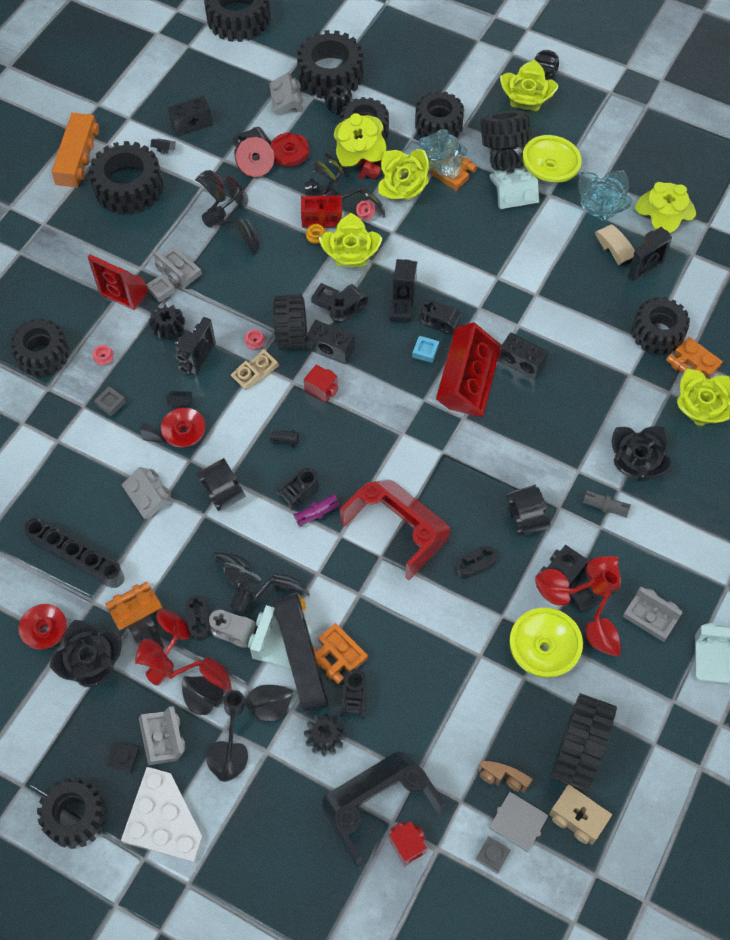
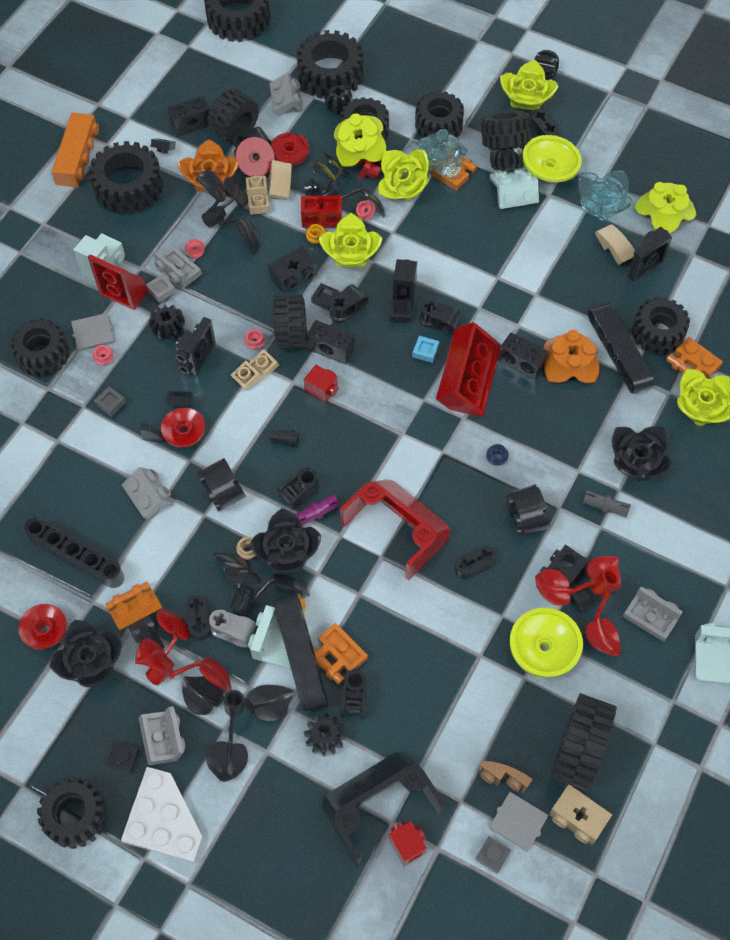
none -> light grey piece [71,313,114,352]
none -> light aqua brick [74,233,125,281]
none -> orange brick [177,139,239,192]
none -> coral plate [185,239,205,258]
none -> black tyre [207,88,259,144]
none -> tan plate [236,537,256,560]
none -> tan slope [246,176,270,215]
none -> black brick [250,508,321,574]
none -> tan slope [268,160,291,200]
none -> black brick [268,246,317,293]
none -> dark blue plate [486,444,509,466]
none -> black beam [531,109,559,136]
none -> orange brick [543,330,599,383]
none -> black beam [587,302,654,394]

